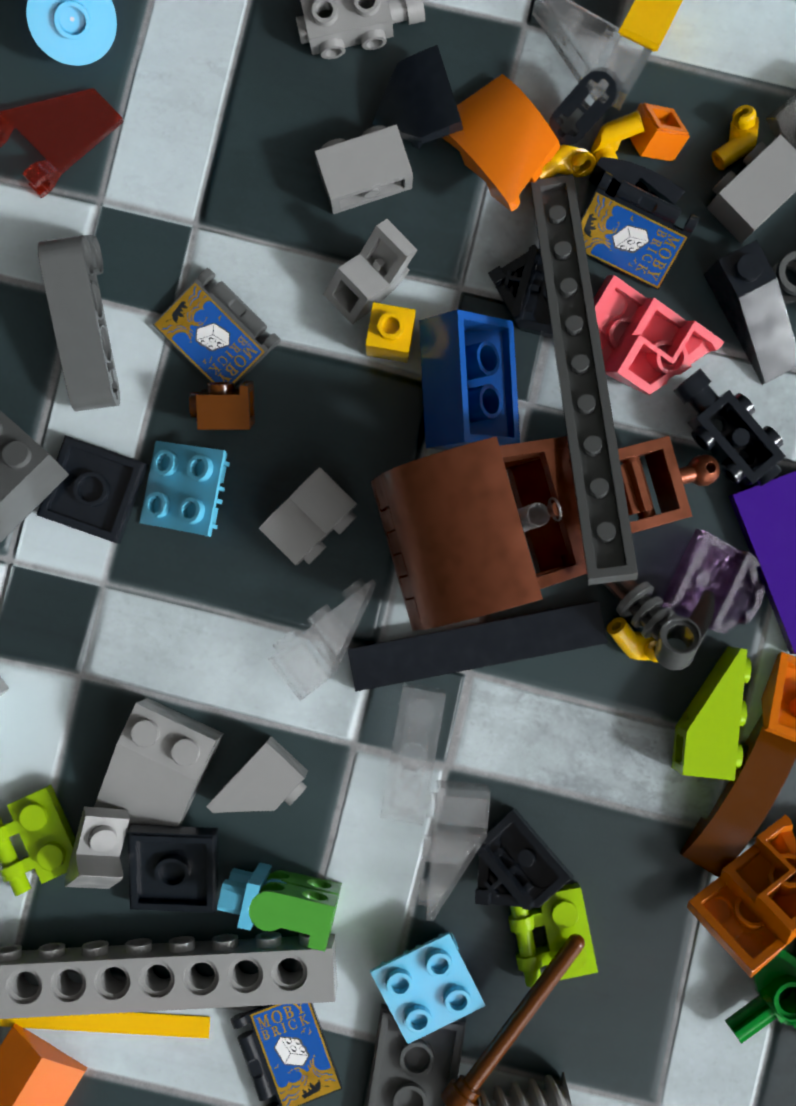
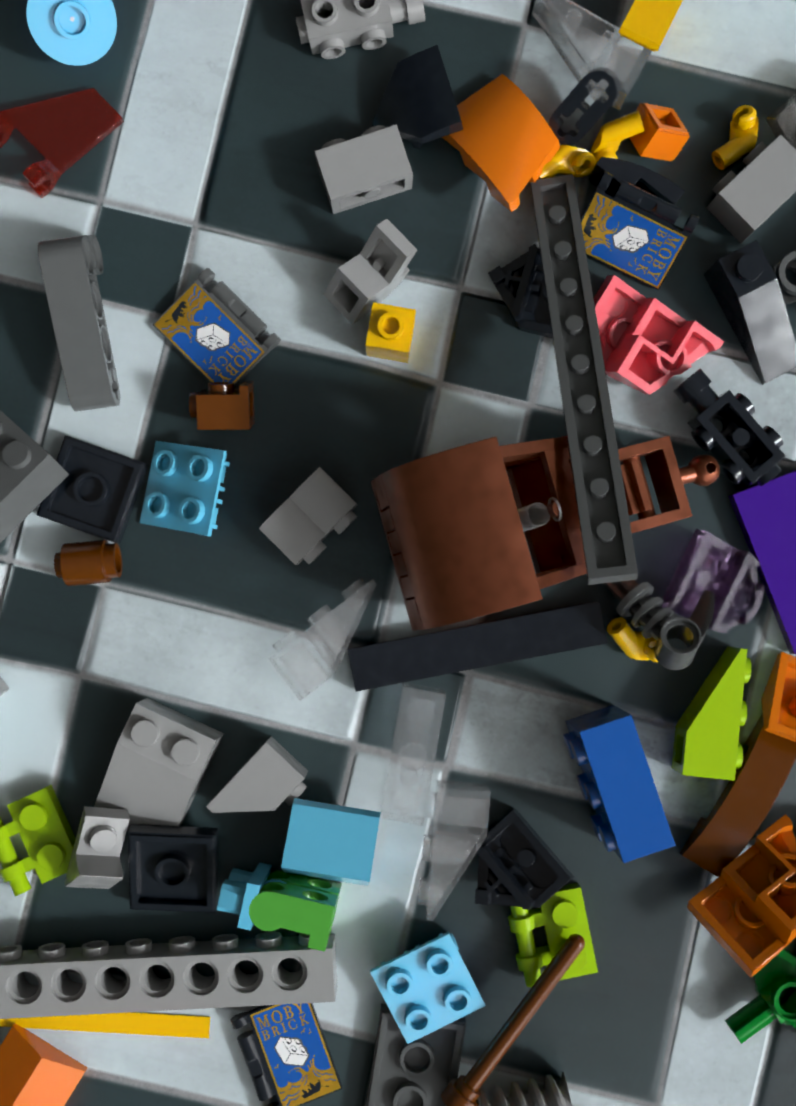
blue slope [419,309,520,450] -> none
none -> reddish brown brick [54,540,122,586]
none -> medium azure slope [281,798,381,886]
none -> blue brick [563,705,676,863]

